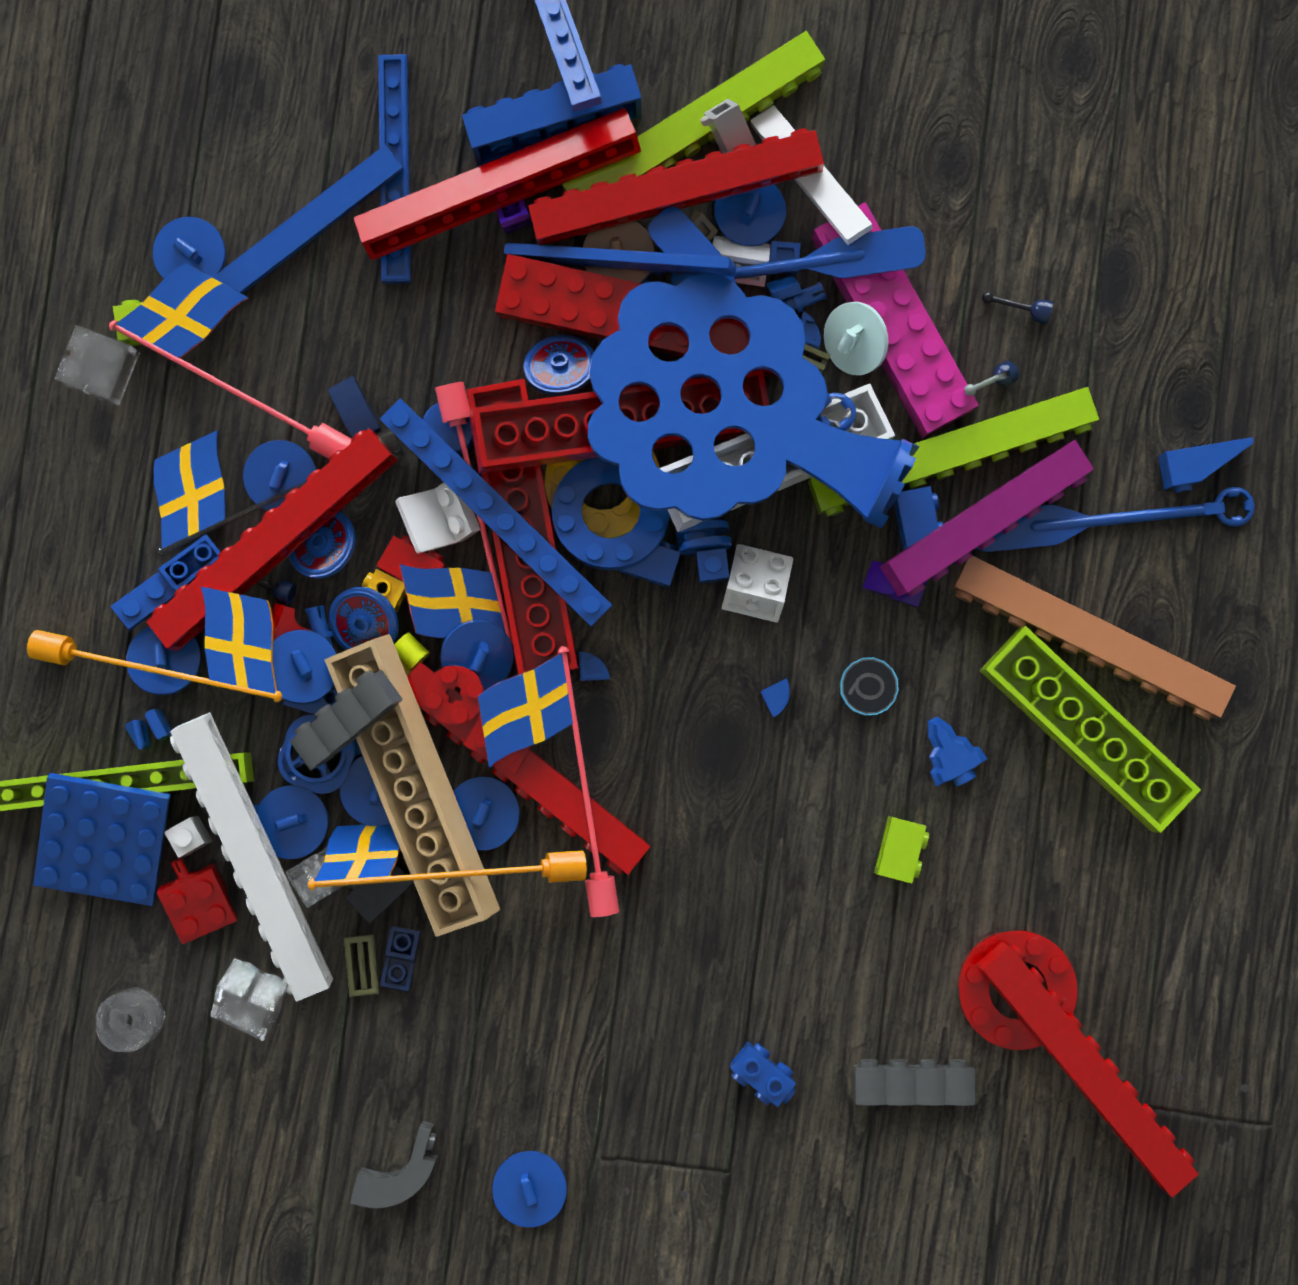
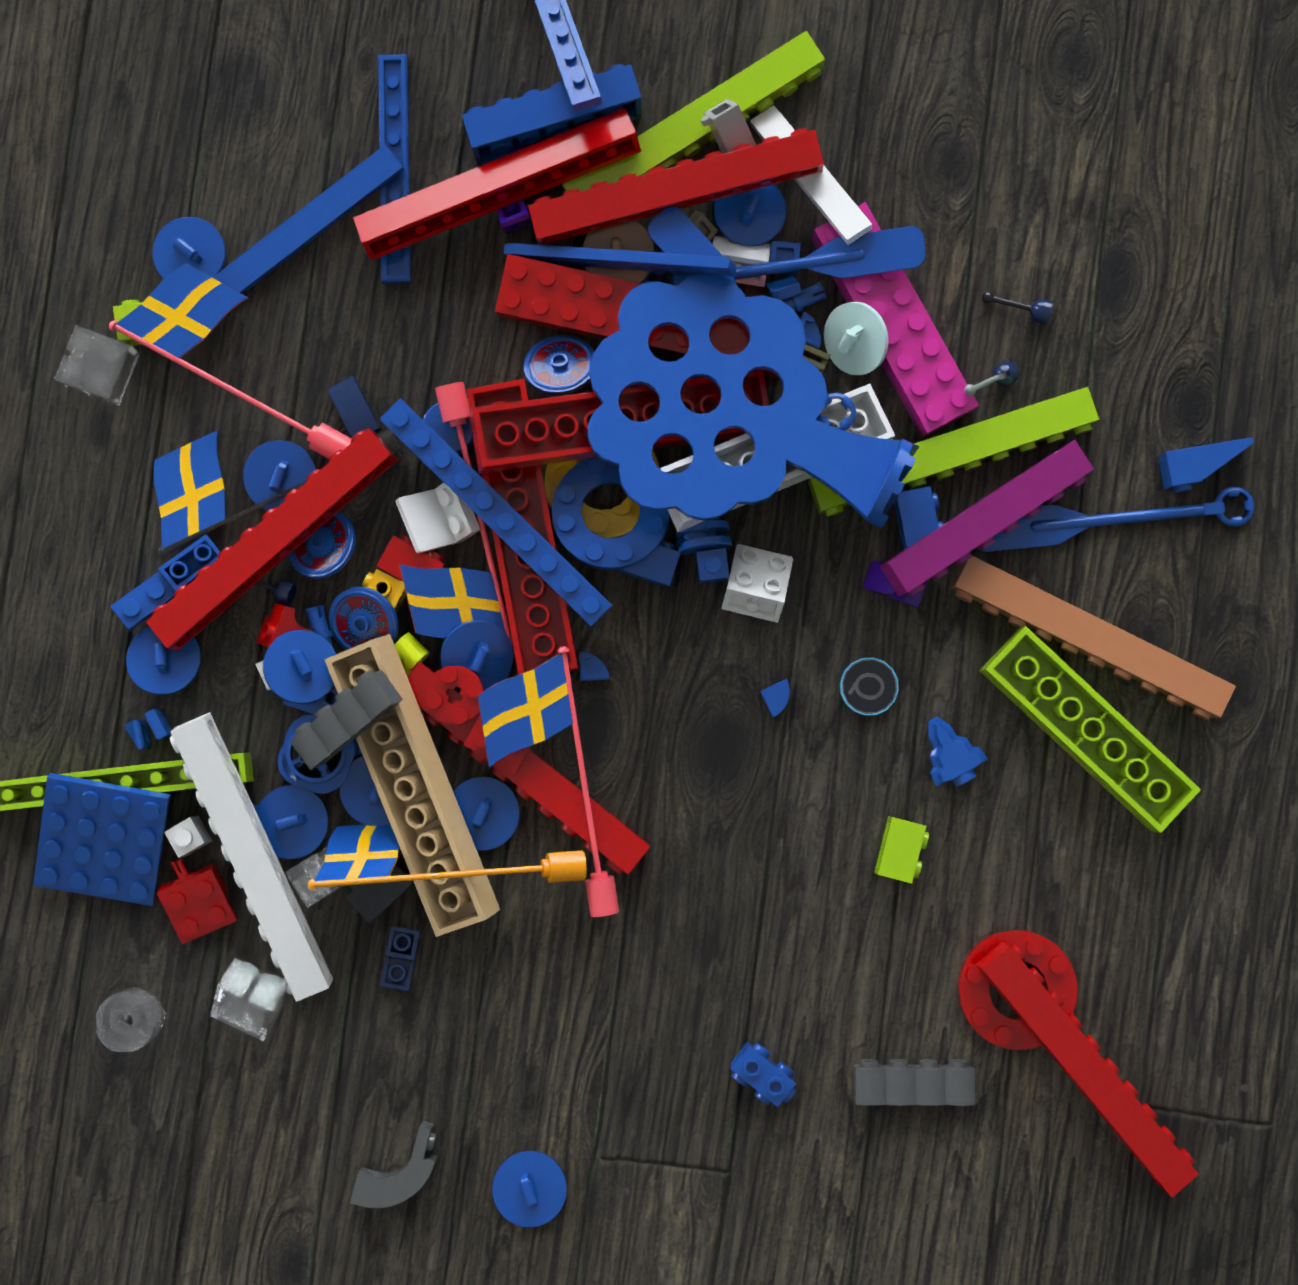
flag [27,587,282,702] -> none
olive tile [344,934,380,997] -> none

